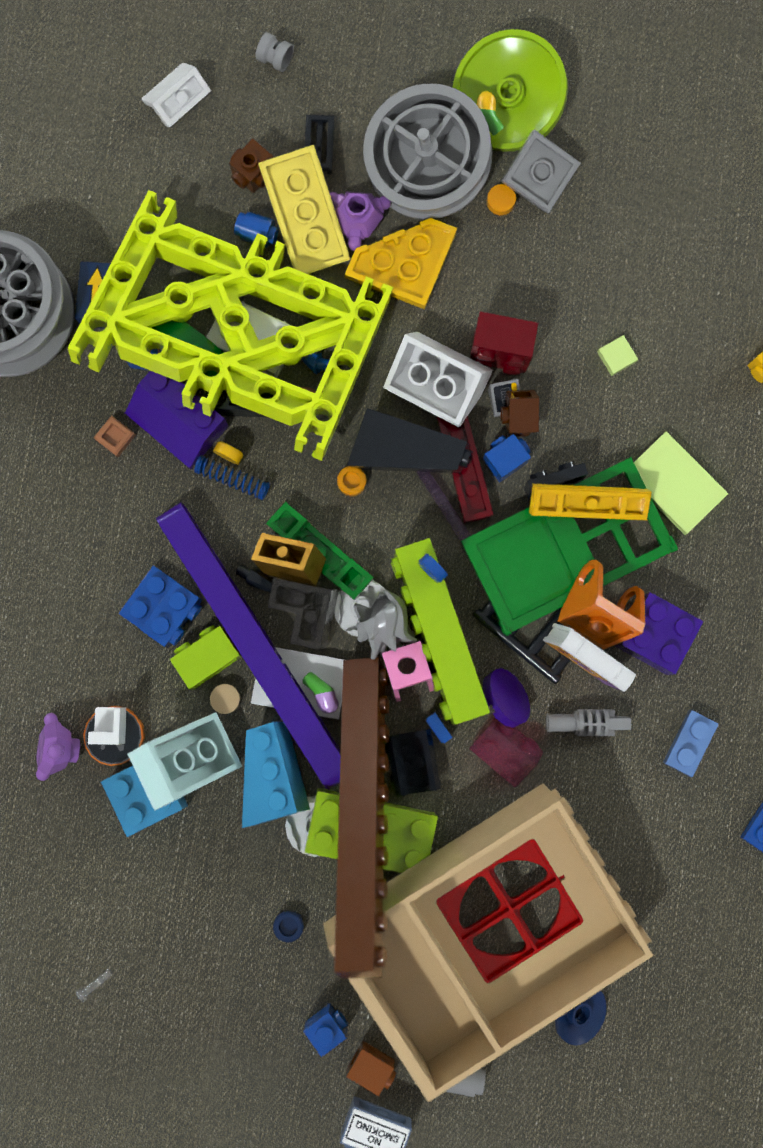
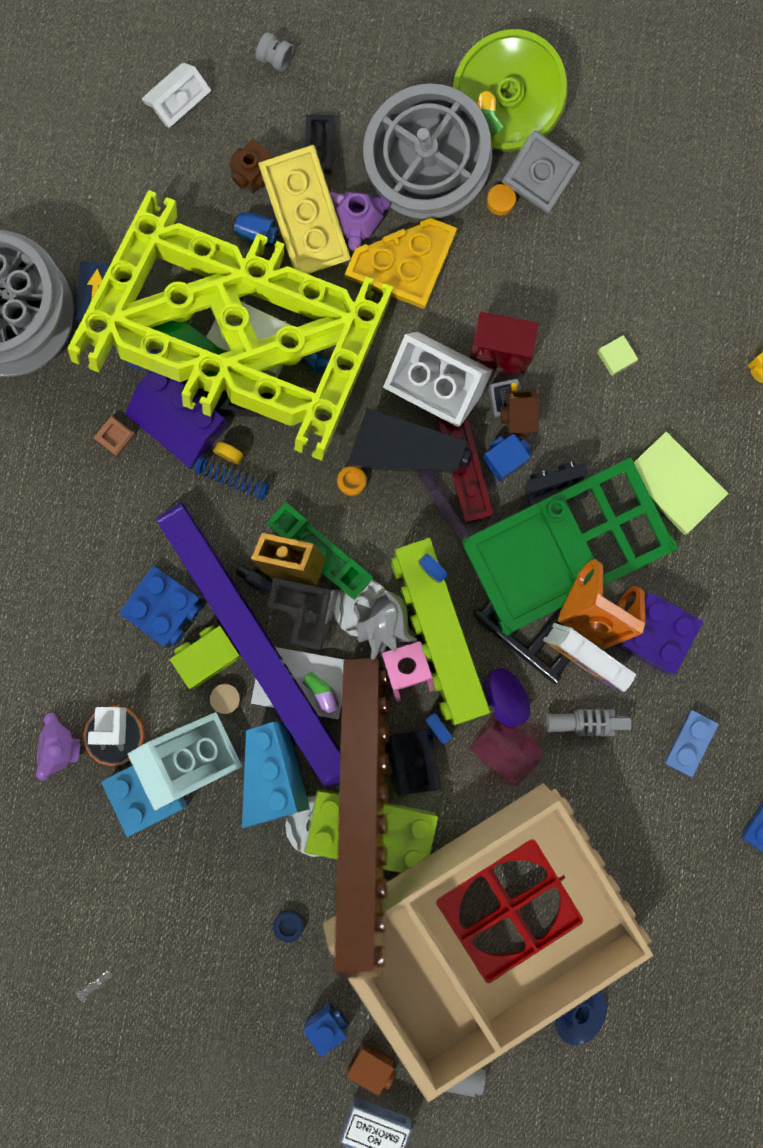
yellow plate [529,484,652,520] -> none

